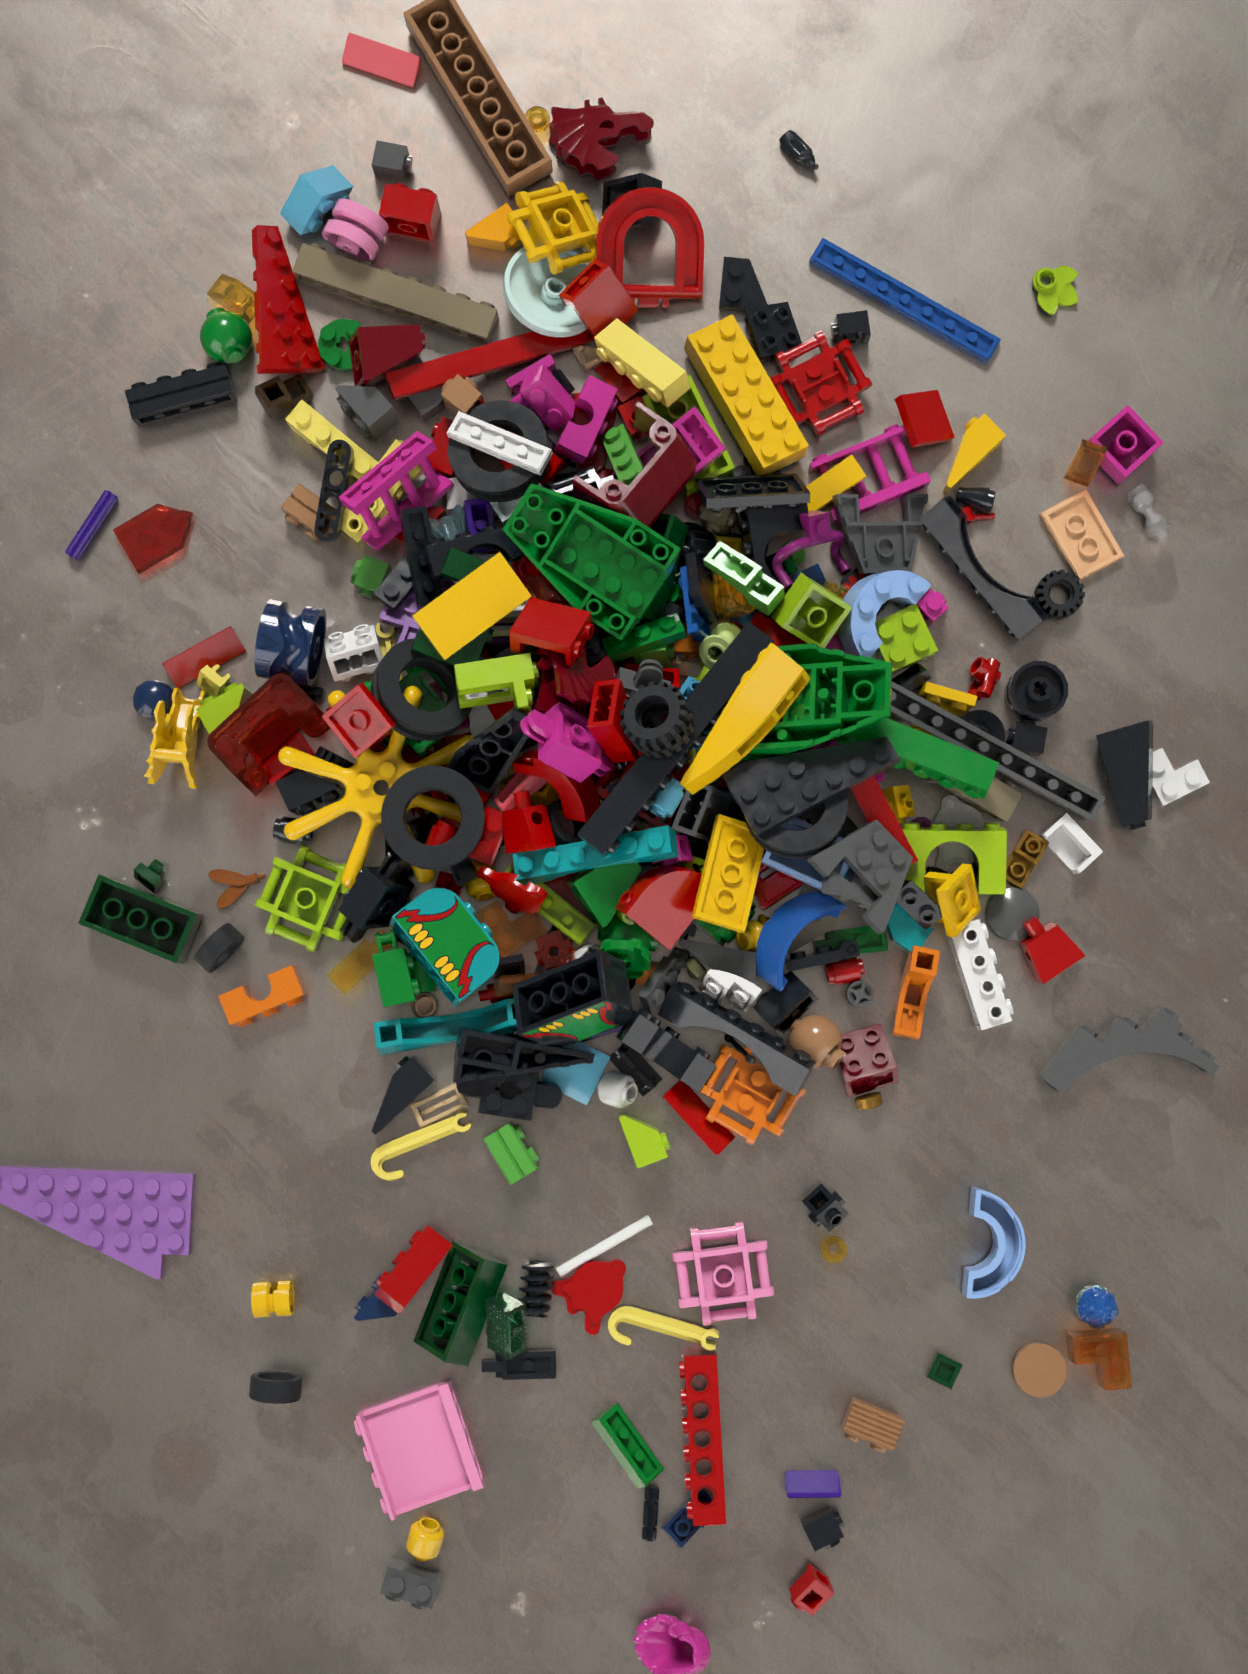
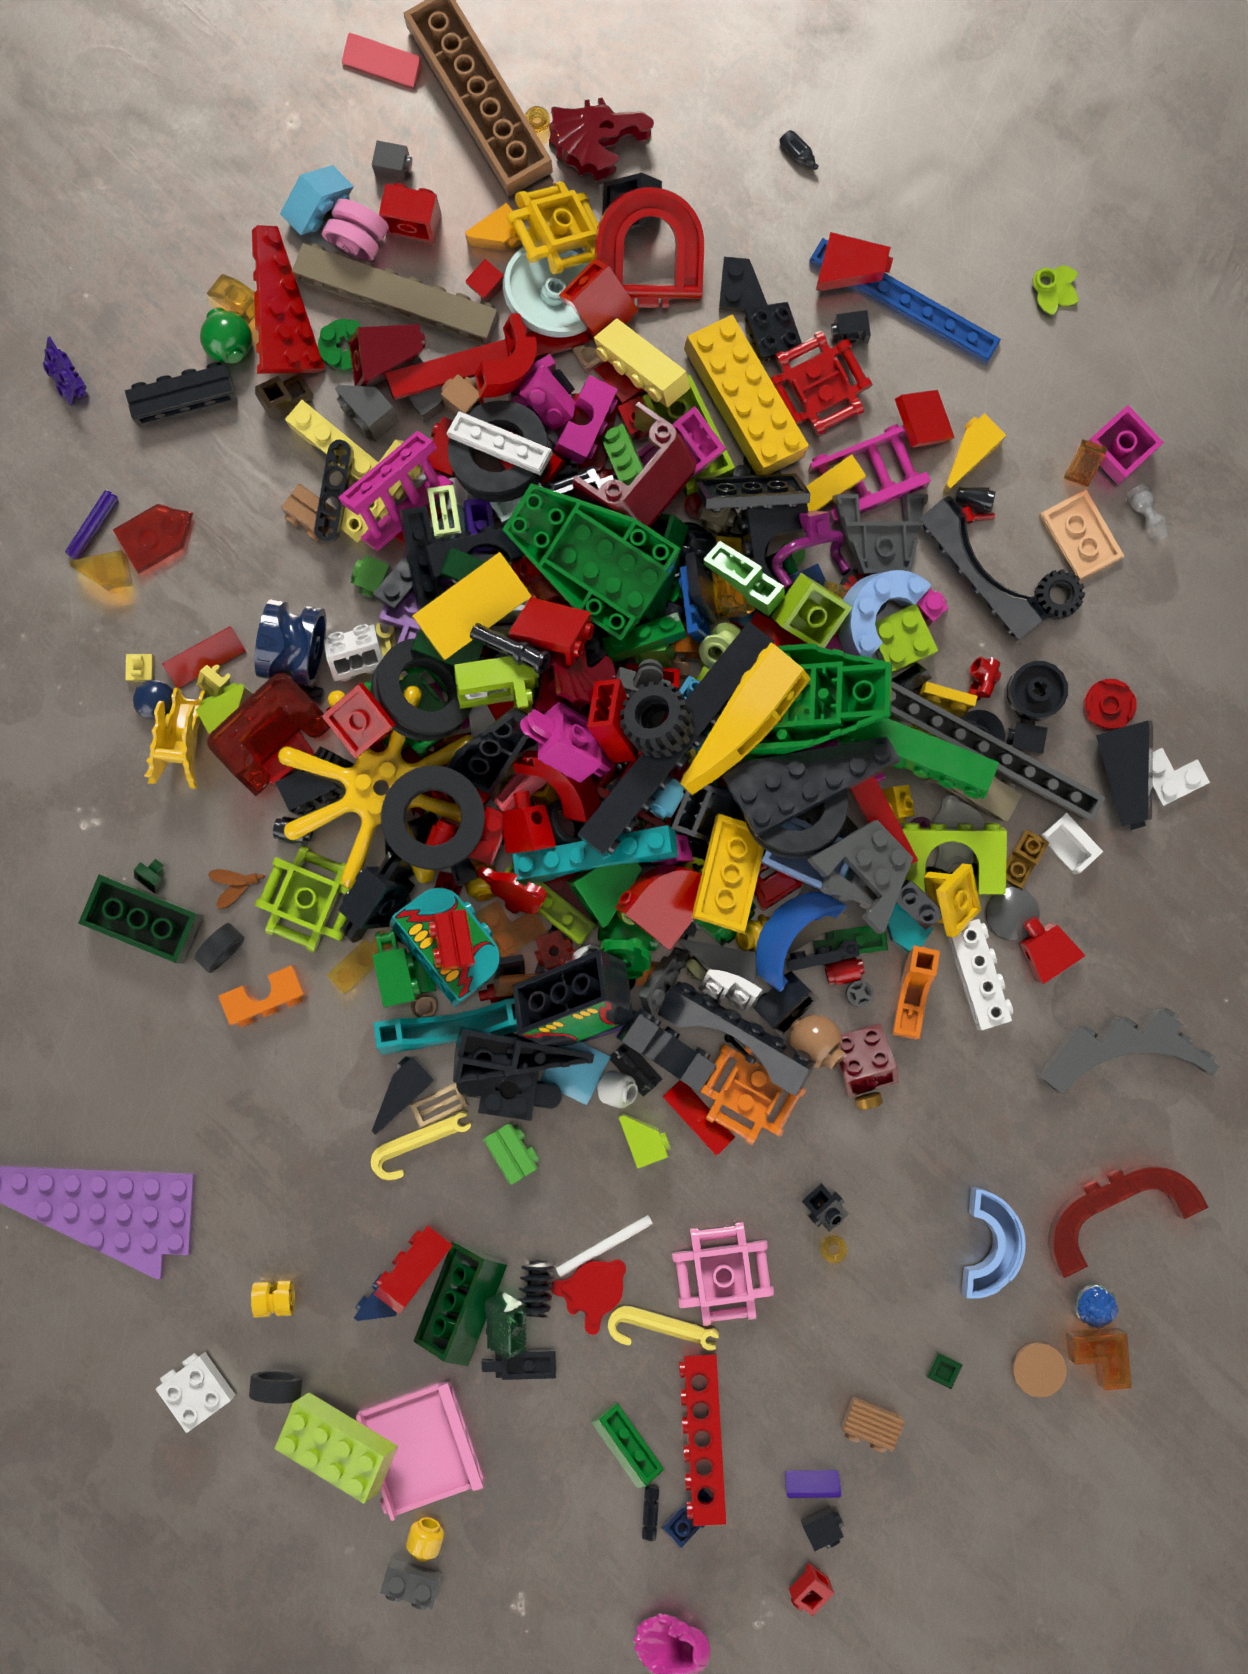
none -> dark purple hinge [43,336,87,405]
none -> clear yellow slope [70,550,133,593]
none -> light yellow tile [126,654,154,682]
none -> white brick [156,1352,236,1433]
none -> lime brick [275,1393,398,1504]
none -> yellowish green tile [427,485,461,539]
none -> red brick [428,909,475,971]
none -> red panel [465,259,504,303]
none -> black pin [470,623,551,675]
none -> red arch [474,314,537,398]
none -> red slope [816,232,894,291]
none -> clear red arch [1048,1165,1209,1278]
none -> red tile [1083,679,1137,731]

